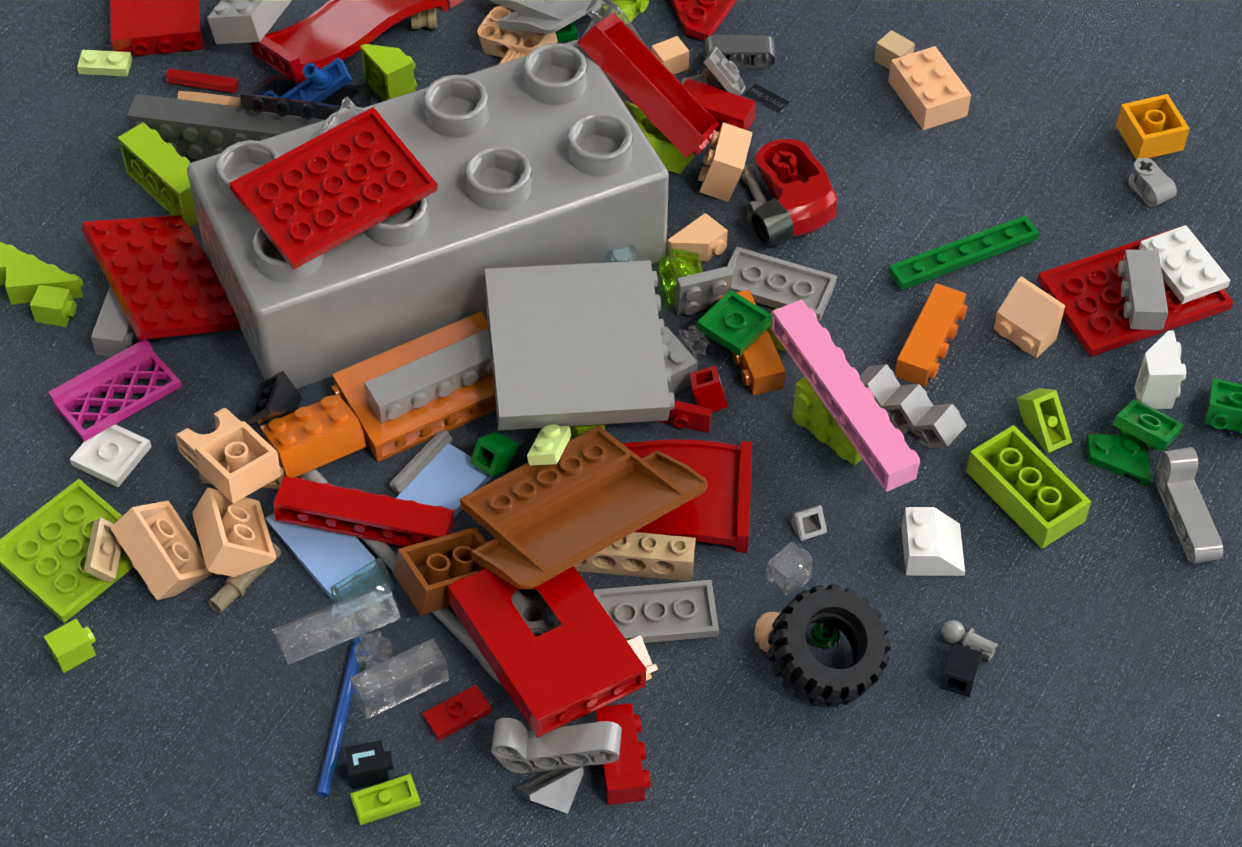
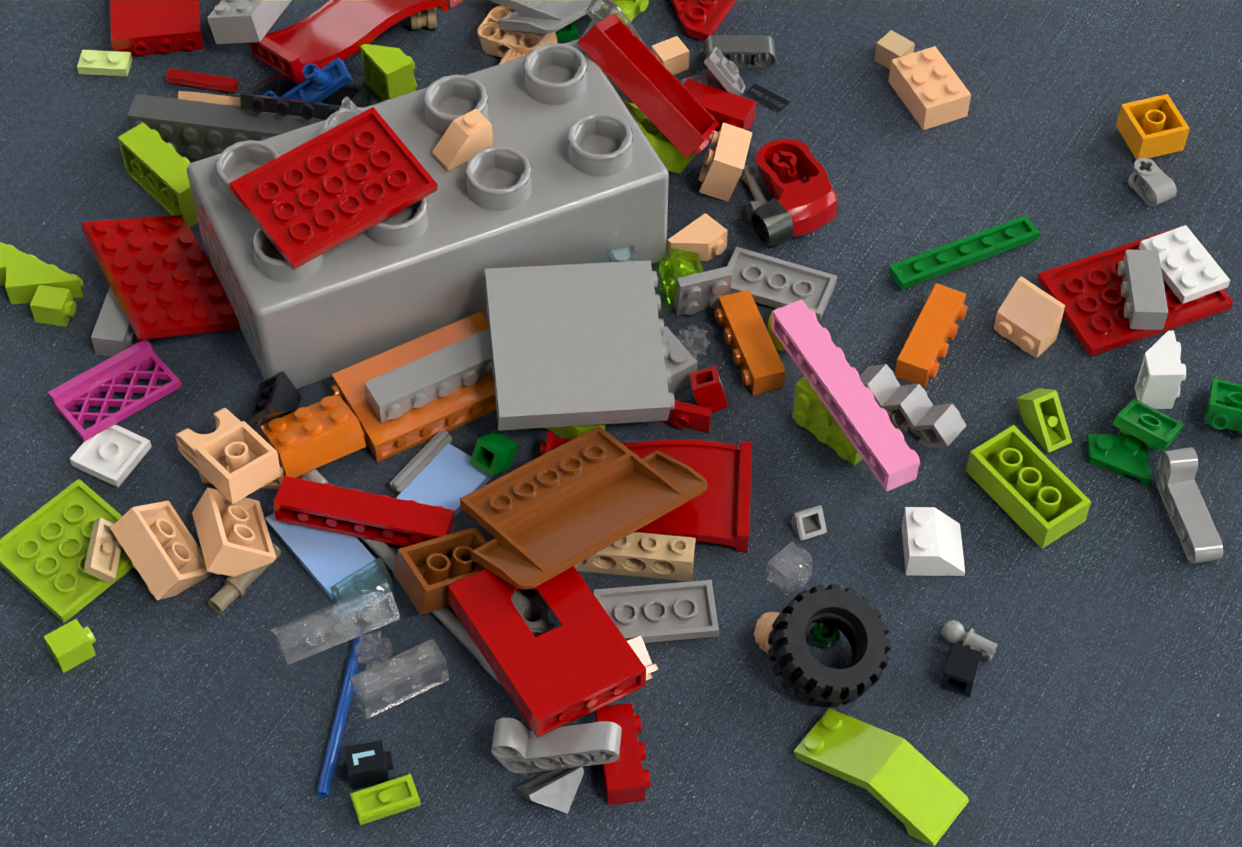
red plate [423,685,492,741] -> none
yellowish green plate [527,424,571,466] -> none
green plate [697,290,772,356] -> none
none -> light nougat slope [432,109,493,171]
none -> lime windscreen [794,708,969,846]

